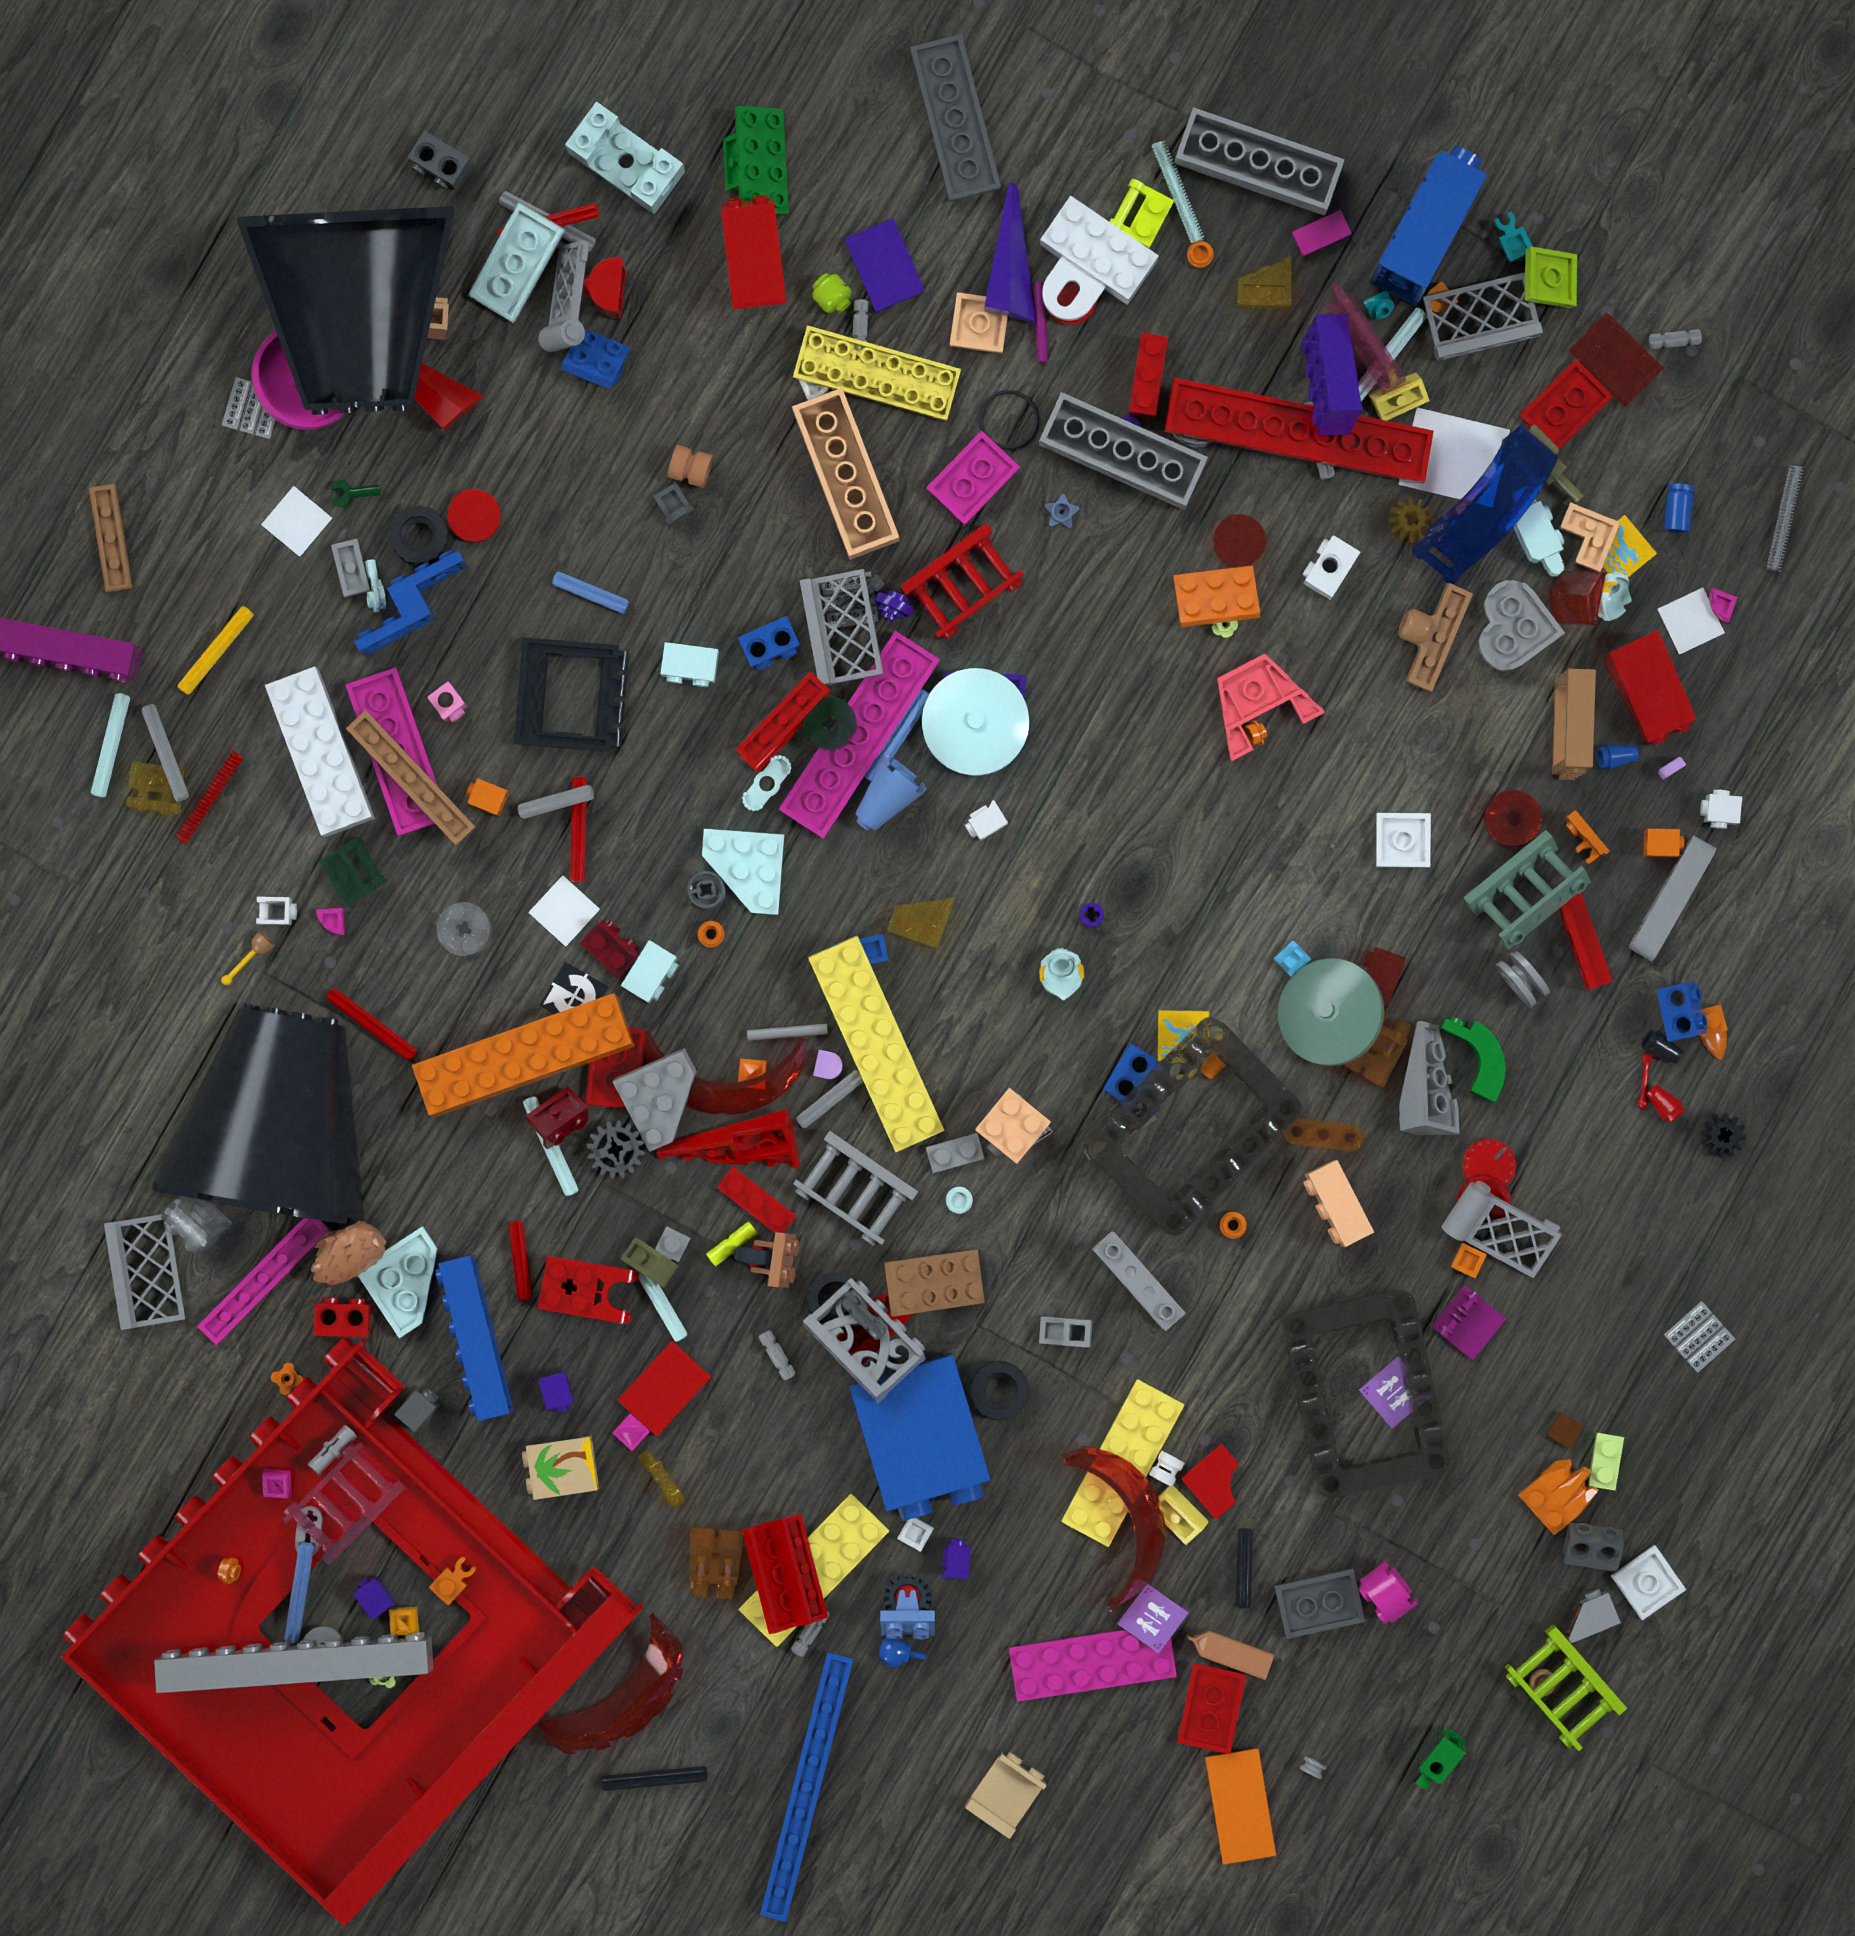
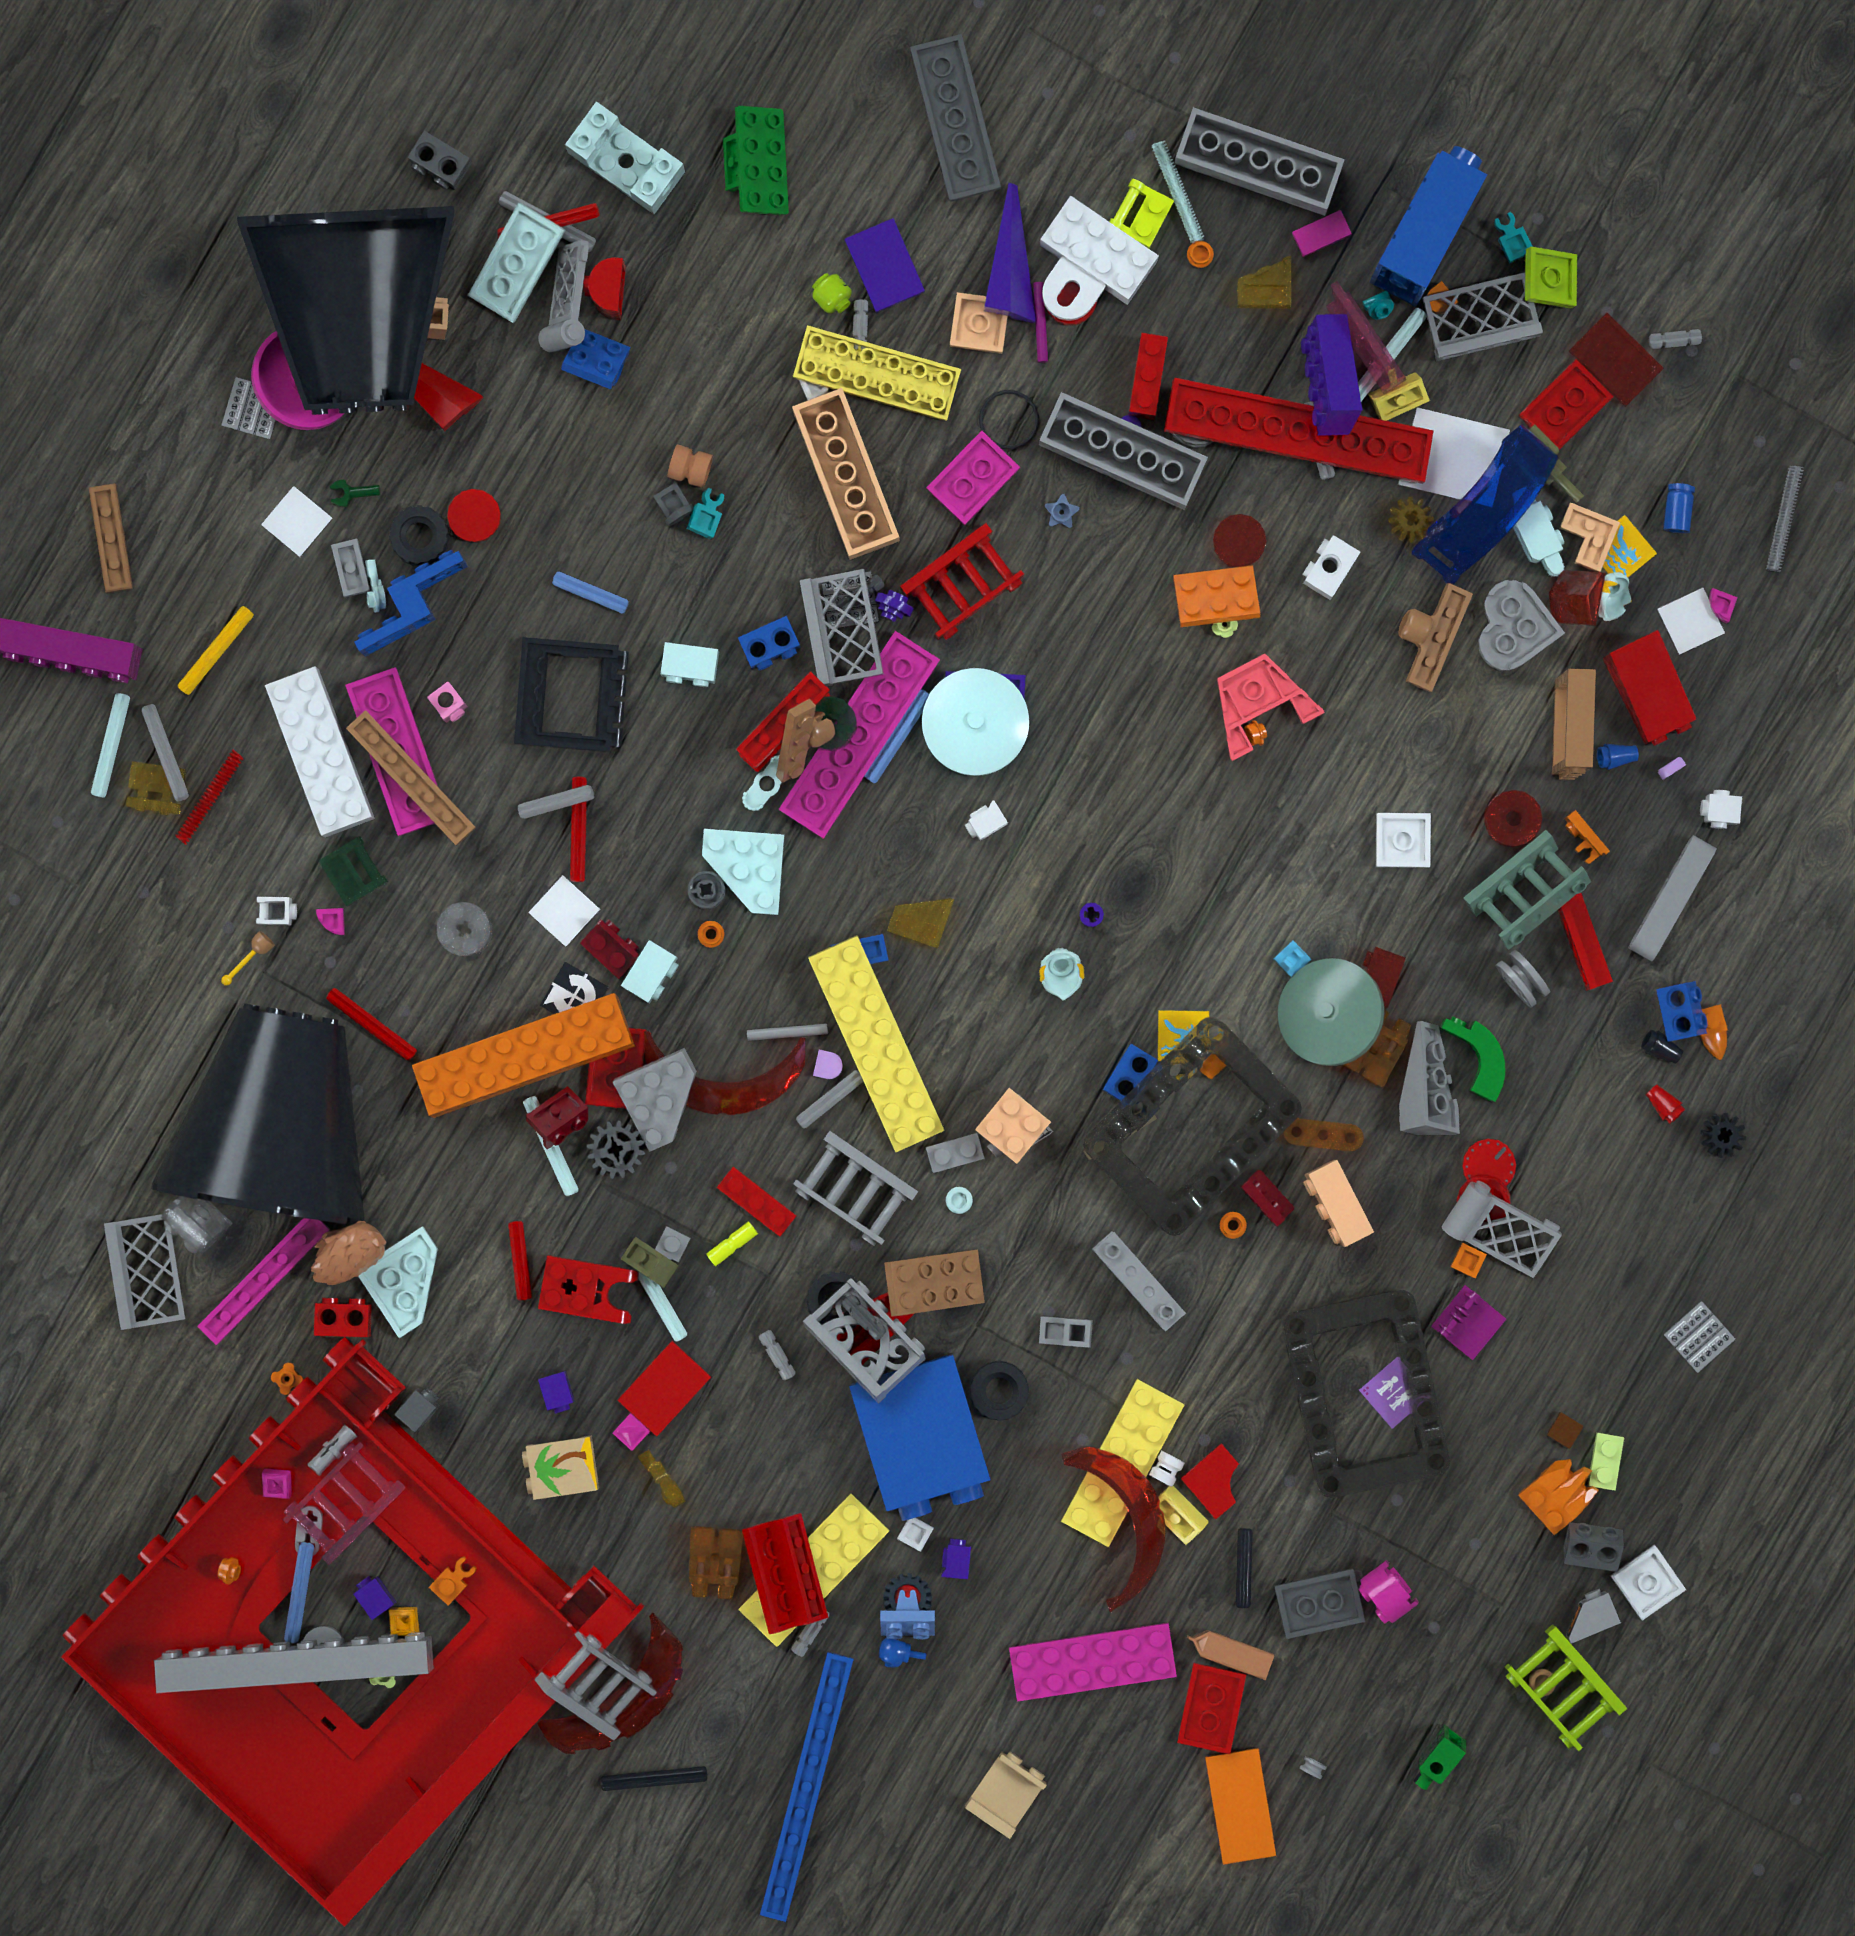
blue brick [436,1255,514,1421] -> none
orange brick [465,778,509,817] -> none
red wedge [657,1109,800,1168] -> none
red slope [721,195,786,310] -> none
nougat plate [735,1232,799,1288] -> none
orange tile [738,1059,767,1088] -> none
medium blue cone [855,755,927,831] -> none
medium lavender sticker [1118,1584,1188,1653] -> none
red hinge [1637,1053,1653,1109] -> none
orange brick [1643,829,1684,858] -> none
none -> light grey fence [535,1631,657,1740]
none -> teal plate [686,488,724,539]
none -> medium nougat plate [776,699,835,783]
none -> dark red bracket [1239,1170,1294,1227]

